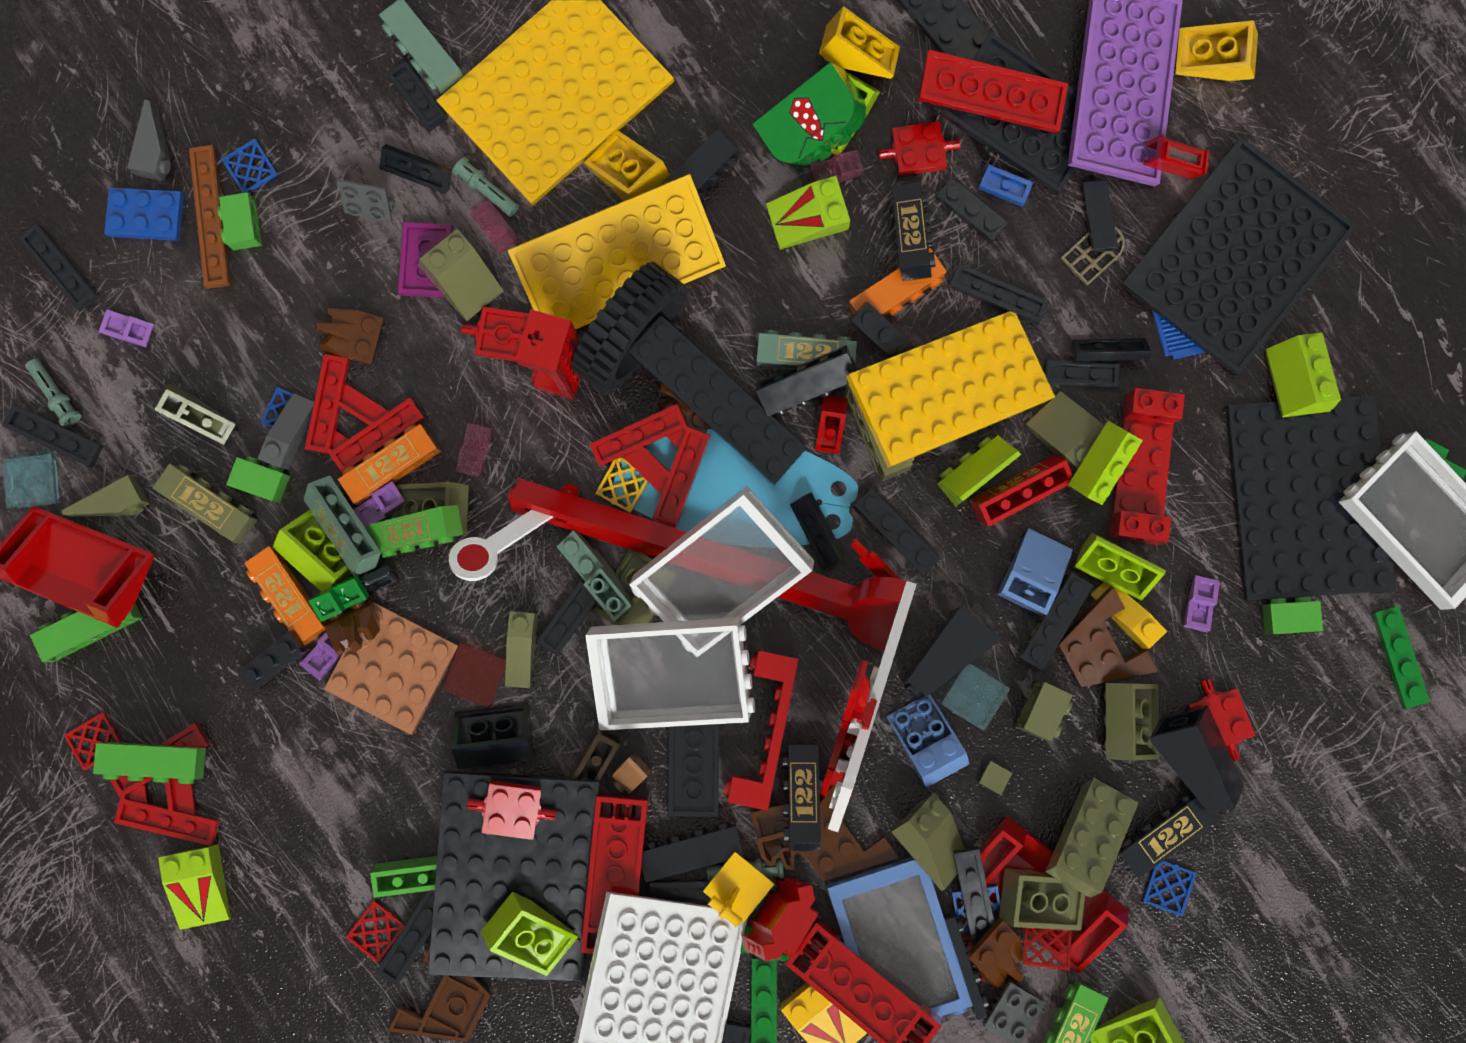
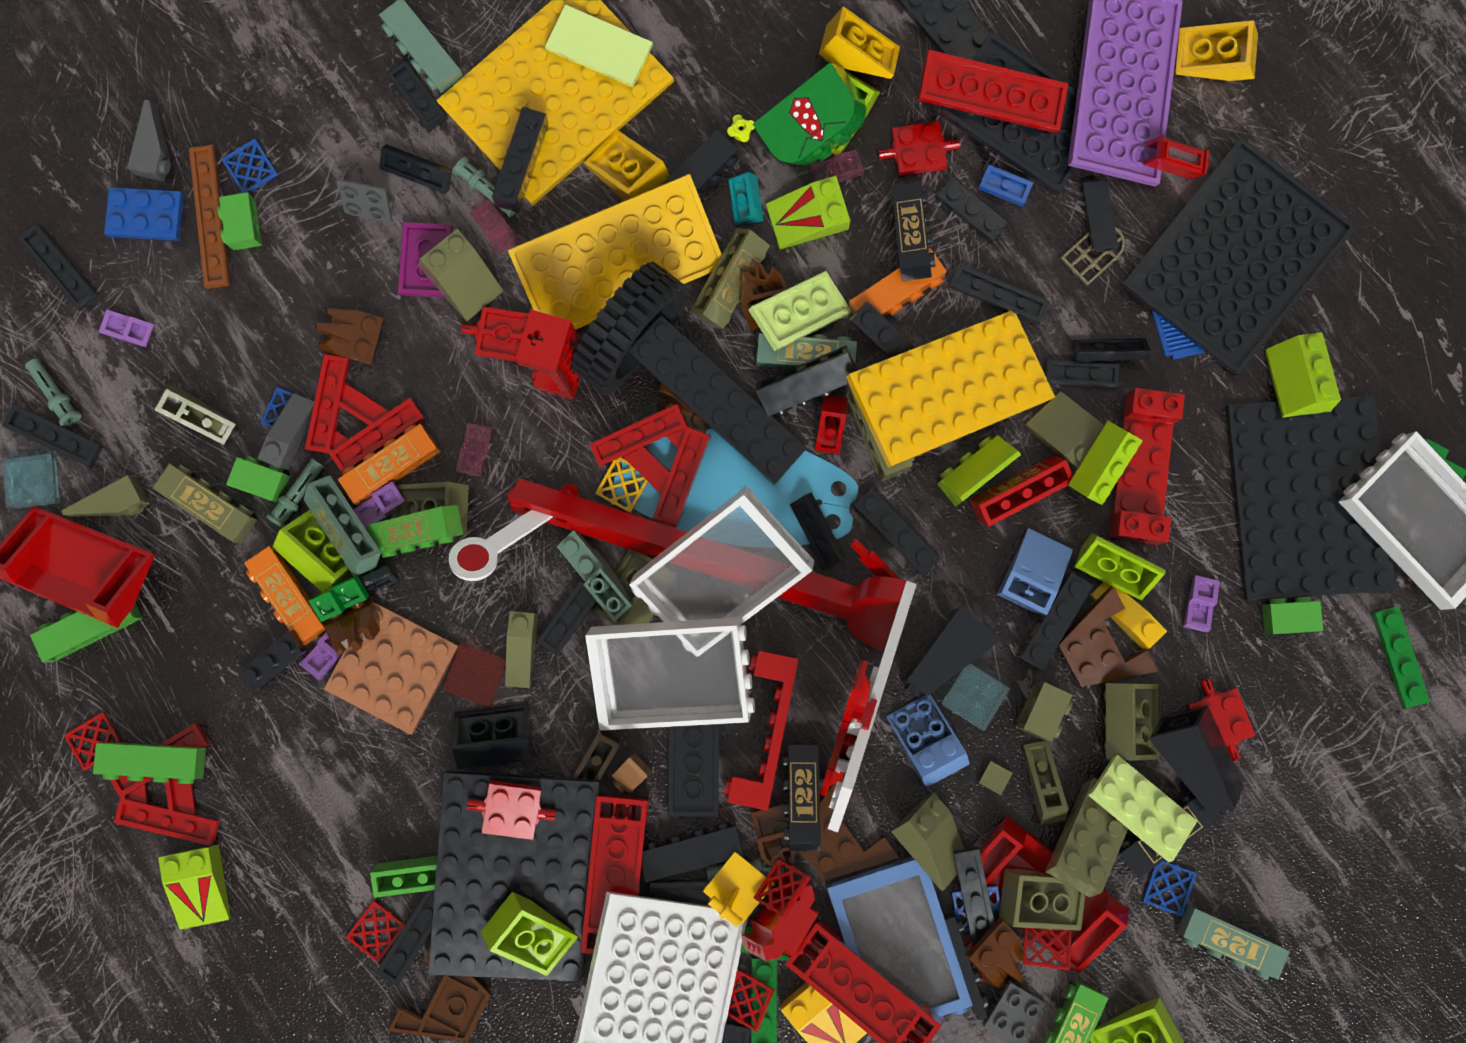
none -> sand green pin [265,458,325,528]
none -> black brick [492,107,549,213]
none -> yellowish green tile [545,5,653,87]
none -> olive brick [690,228,770,329]
none -> neon yellow plate [727,115,755,142]
none -> teal slope [728,172,764,226]
none -> red window [728,969,775,1032]
none -> reddish brown plate [741,262,788,330]
none -> yellowish green tile [749,271,852,351]
none -> red window [753,859,810,918]
none -> olive slope [1023,741,1068,825]
none -> yellowish green plate [1088,755,1197,862]
none -> sand green brick [1176,905,1290,980]

